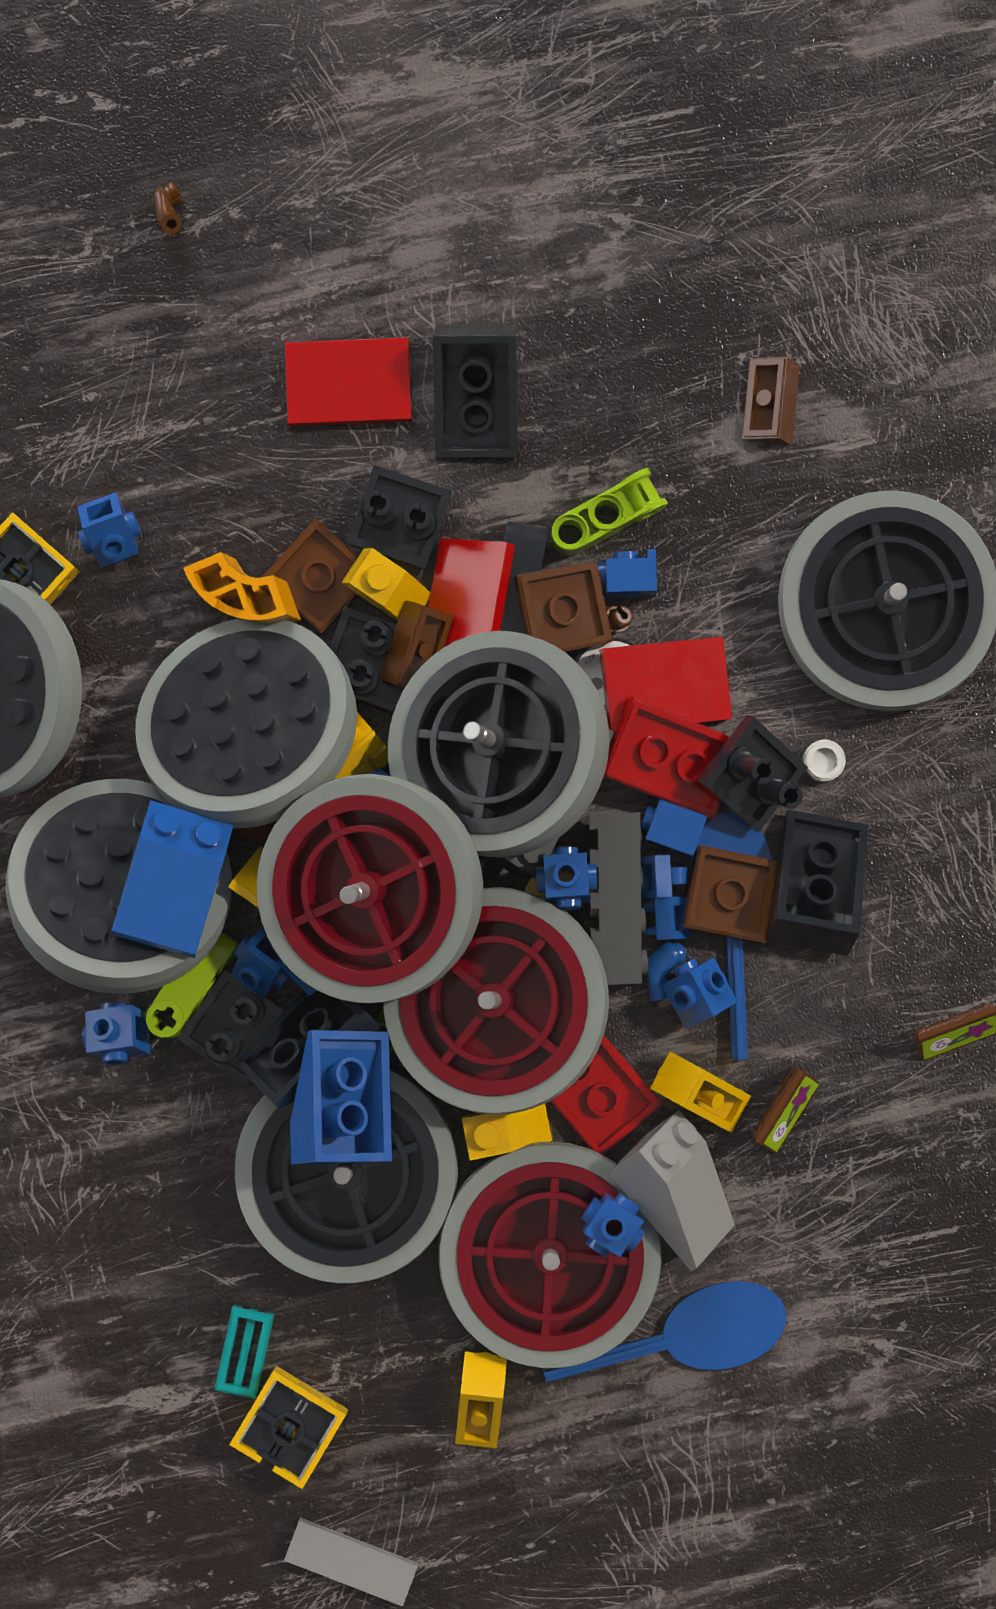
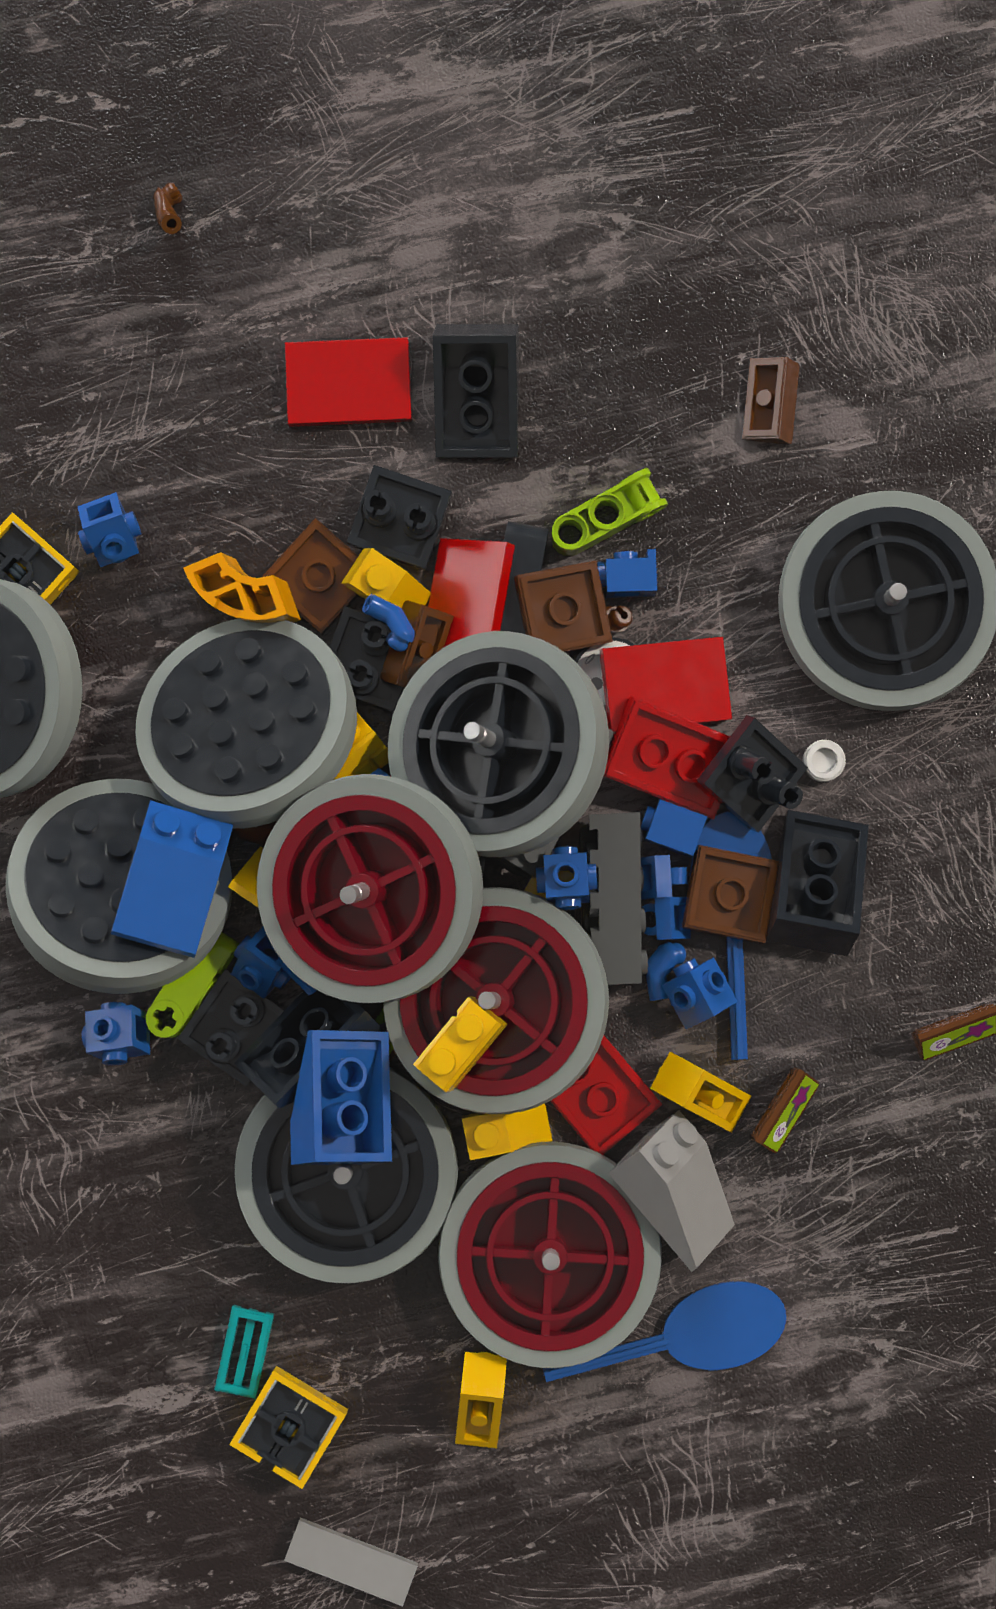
blue brick [581,1193,645,1258] -> none
none -> blue arm [362,594,415,652]
none -> yellow brick [413,997,507,1093]

